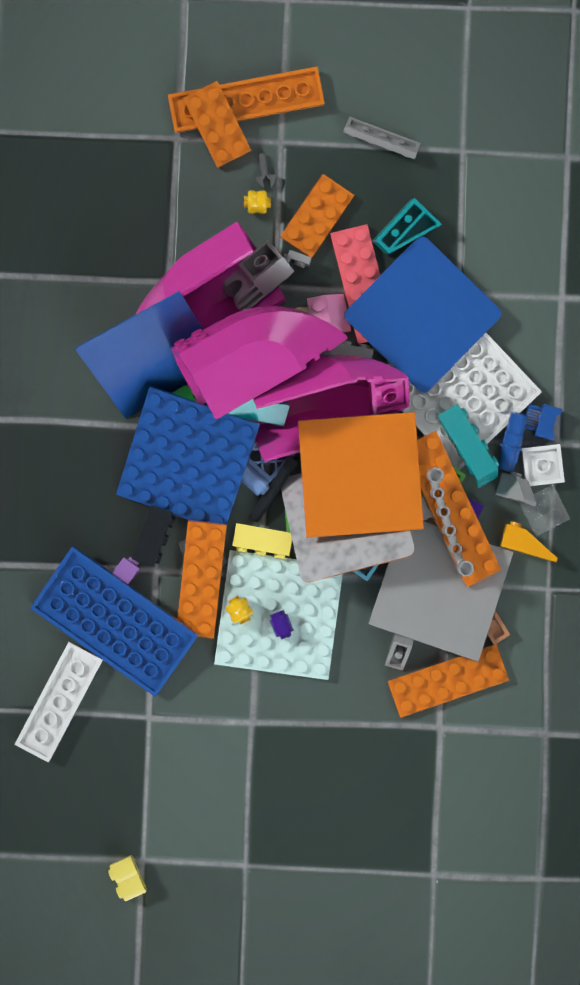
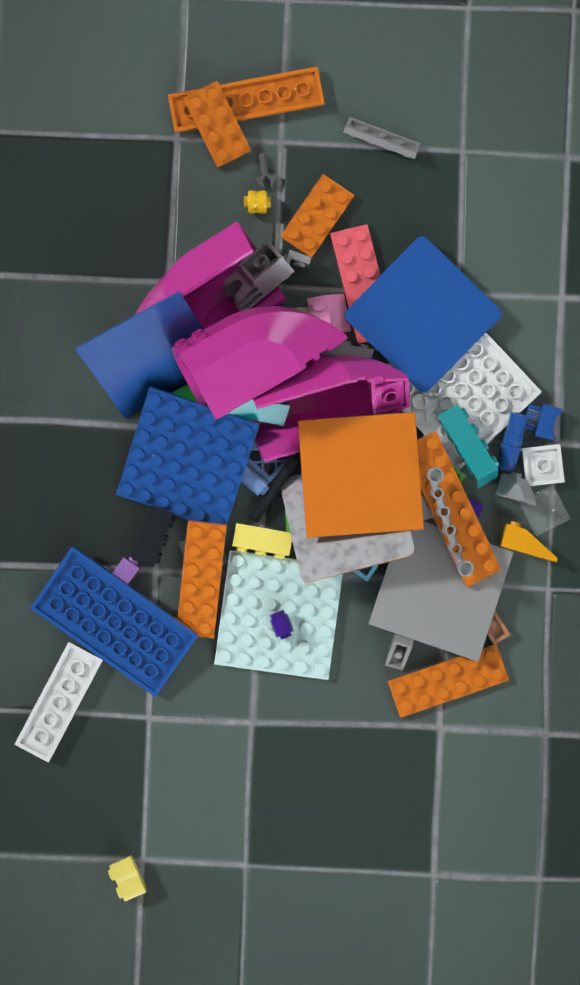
yellow piece [226,595,254,625] -> none
teal wedge [372,198,442,254] -> none

